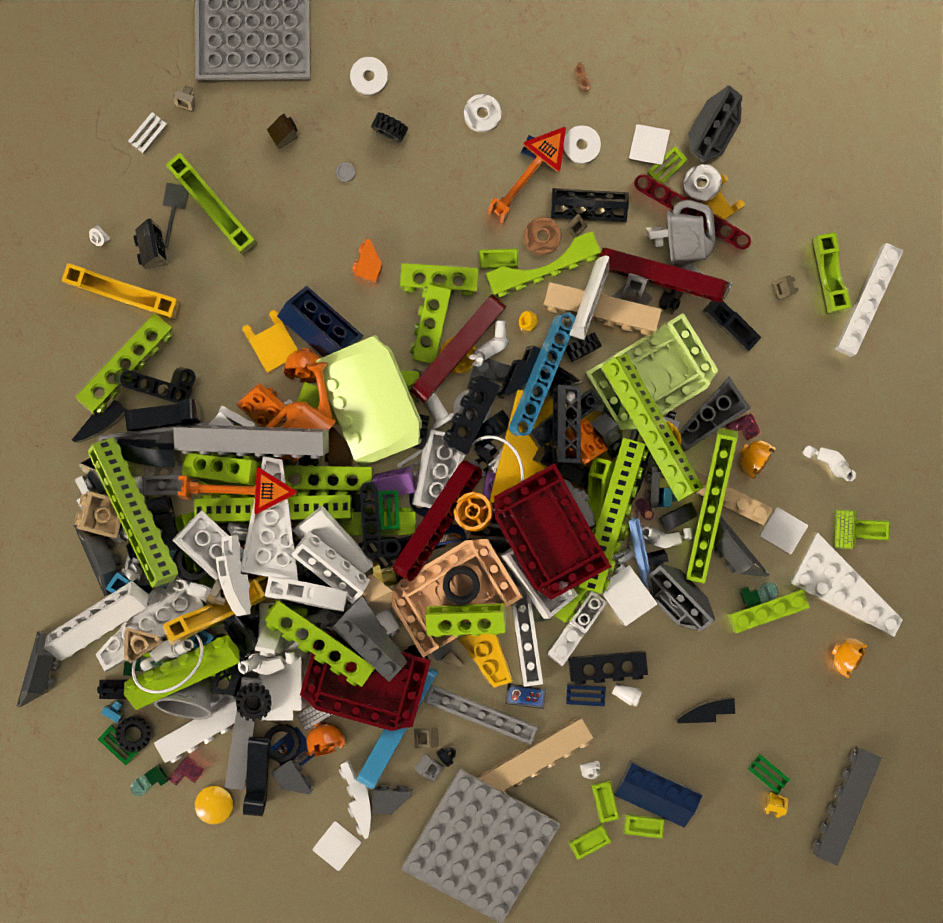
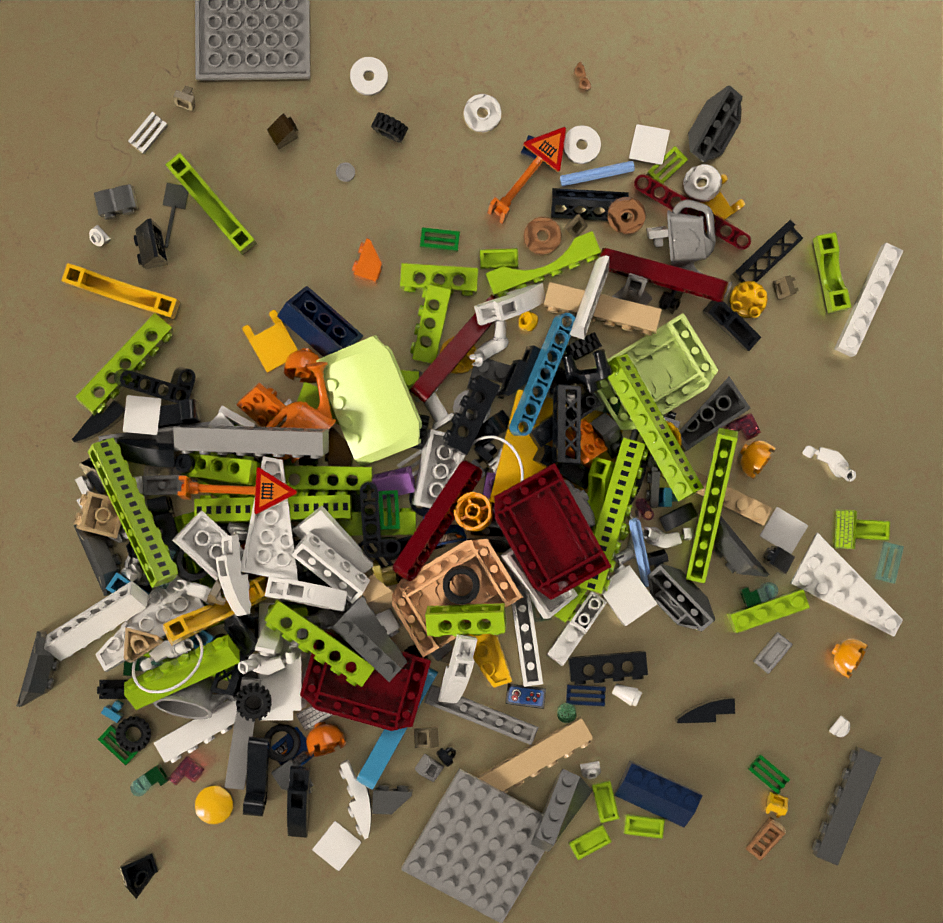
none -> dark grey brick [94,184,139,219]
none -> black slope [119,853,158,899]
none -> white sticker [123,395,161,435]
none -> black tile [175,454,195,474]
none -> black slope [287,766,310,838]
none -> green tile [420,227,460,251]
none -> white slope [438,635,477,703]
none -> white slope [474,282,545,325]
none -> dark grey wedge [531,769,593,852]
none -> clear green tile [557,703,577,723]
none -> light blue axle [560,161,635,186]
none -> black connector [562,349,613,393]
none -> medium nougat tile [608,197,646,234]
none -> yellow dish [729,281,768,318]
none -> black fence [732,219,803,283]
none -> medium nougat slope [746,817,786,861]
none -> light grey tile [753,632,793,674]
none -> black slope [763,546,795,574]
none -> white plate [829,716,851,737]
none -> clear light blue tile [875,542,904,584]

